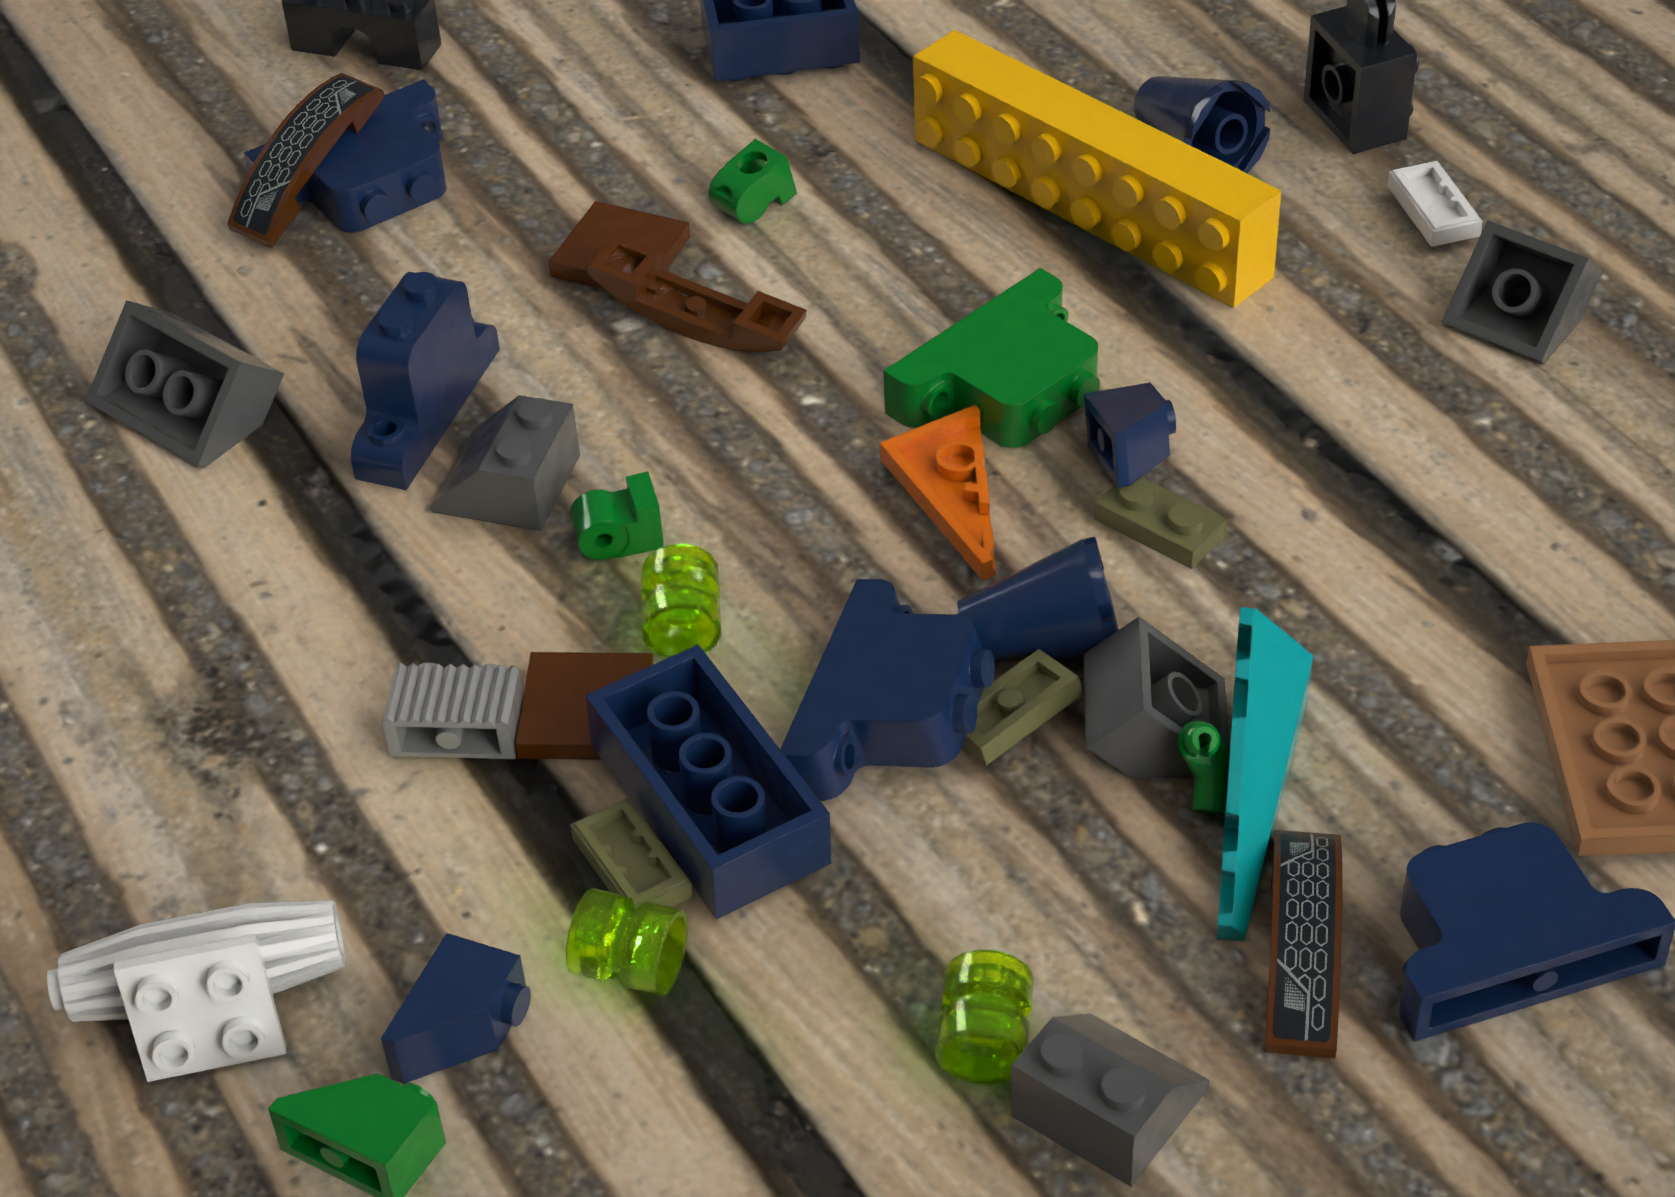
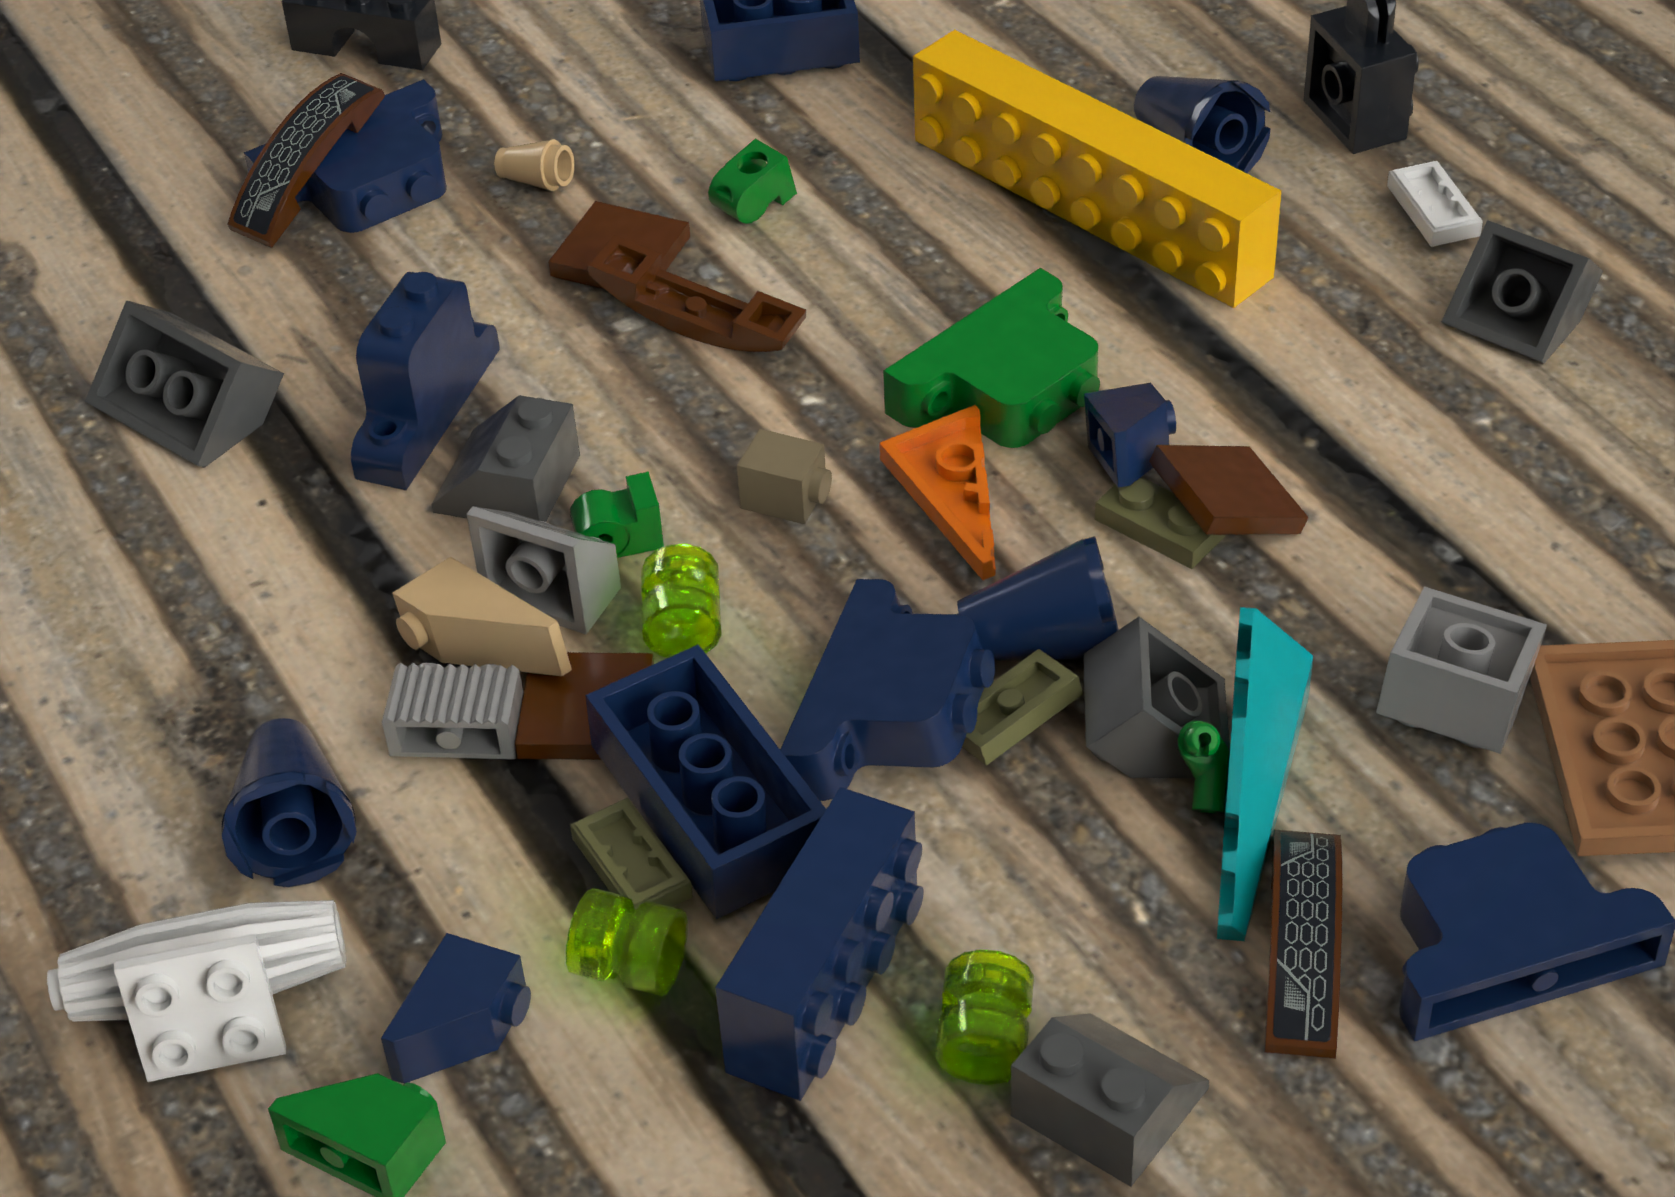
none -> dark blue cone [221,718,357,887]
none -> tan slope [392,557,572,676]
none -> light grey slope [467,506,621,634]
none -> tan cone [494,139,574,191]
none -> dark blue brick [715,787,924,1101]
none -> dark tan brick [737,429,832,524]
none -> reddish brown tile [1149,445,1309,535]
none -> light grey slope [1376,586,1547,754]

